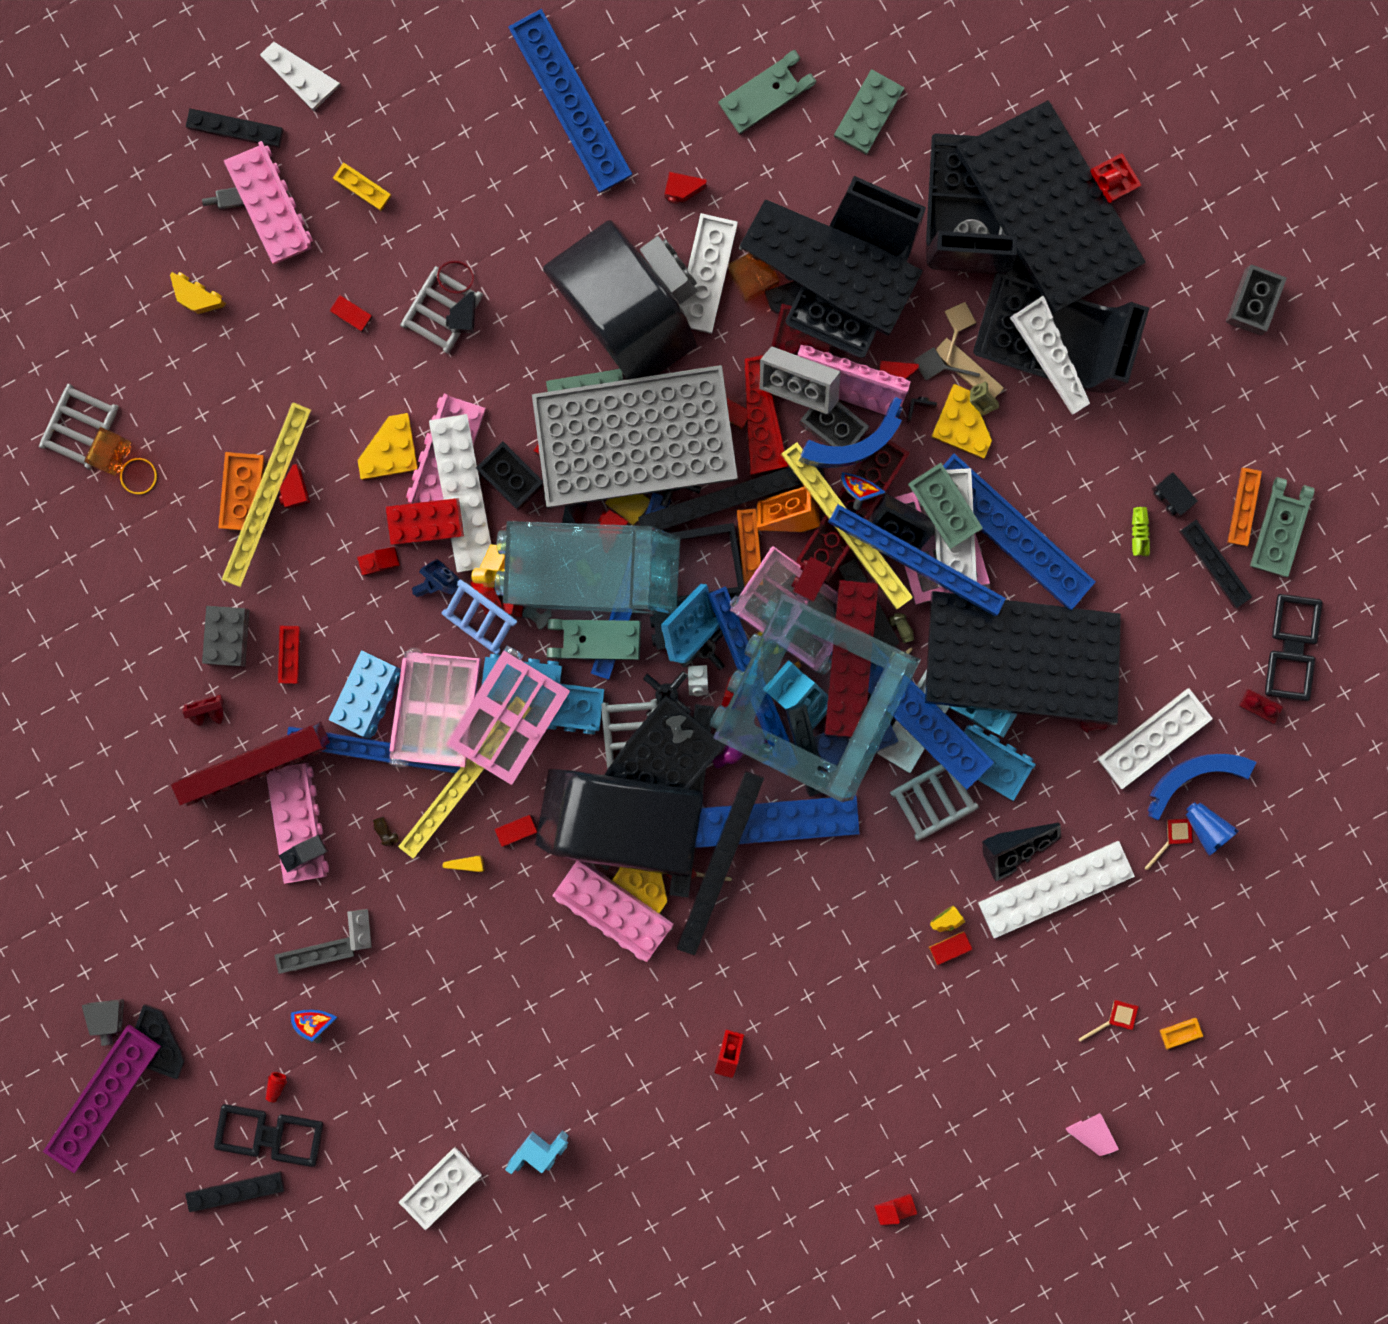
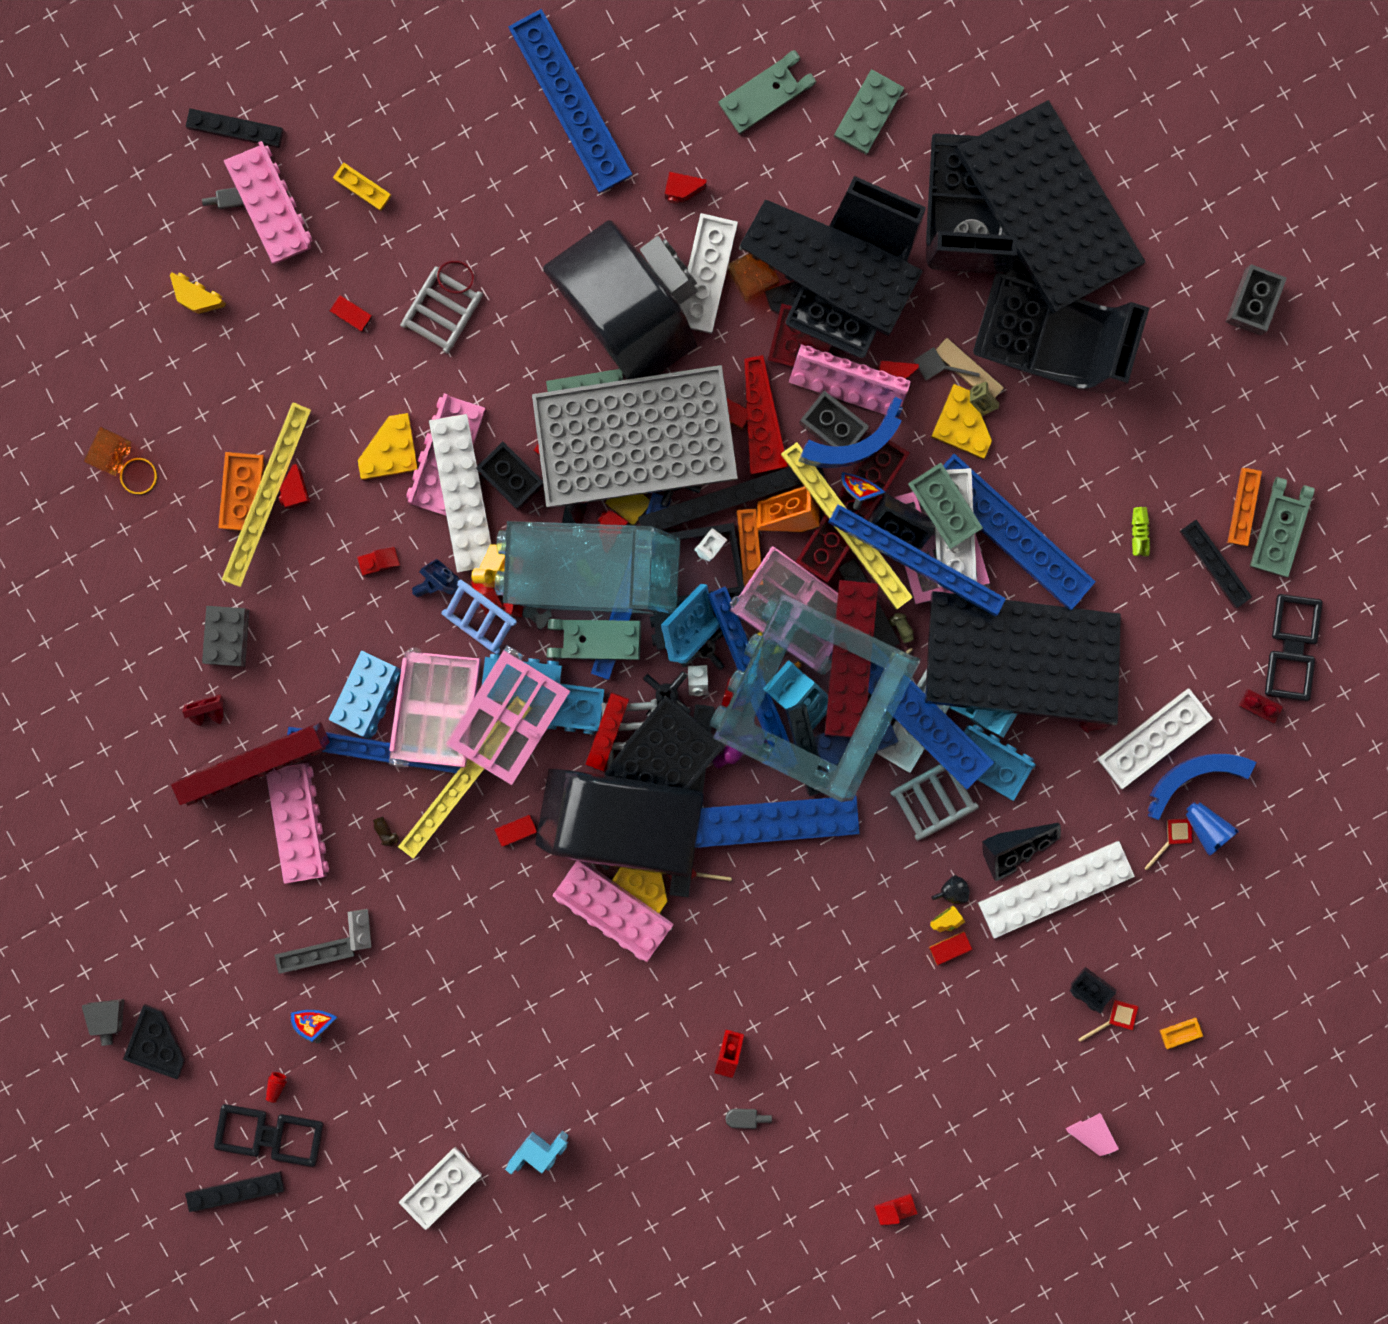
light grey bar [39,384,119,470] -> none
magenta plate [43,1025,161,1173] -> none
white wing [260,42,341,111] -> none
red plate [278,626,300,684] -> none
black slope [278,835,328,873] -> none
red plate [386,498,464,545] -> none
yellow slope [443,855,485,872] -> none
black slope [446,291,476,334] -> none
dark grey piece [666,715,693,743] -> none
black plate [677,771,764,955] -> none
light grey brick [760,346,841,414] -> none
dark red brick [791,557,831,603] -> none
black bracket [907,397,937,423] -> none
tan piece [945,302,976,364] -> none
white wing [1010,296,1090,415] -> none
red plate [1090,153,1141,203] -> none
black brick [1152,472,1198,518] -> none
none -> red plate [585,692,630,771]
none -> white bracket [695,528,727,562]
none -> dark grey piece [725,1108,772,1129]
none -> black piece [931,875,970,904]
none -> black bracket [1070,967,1116,1014]

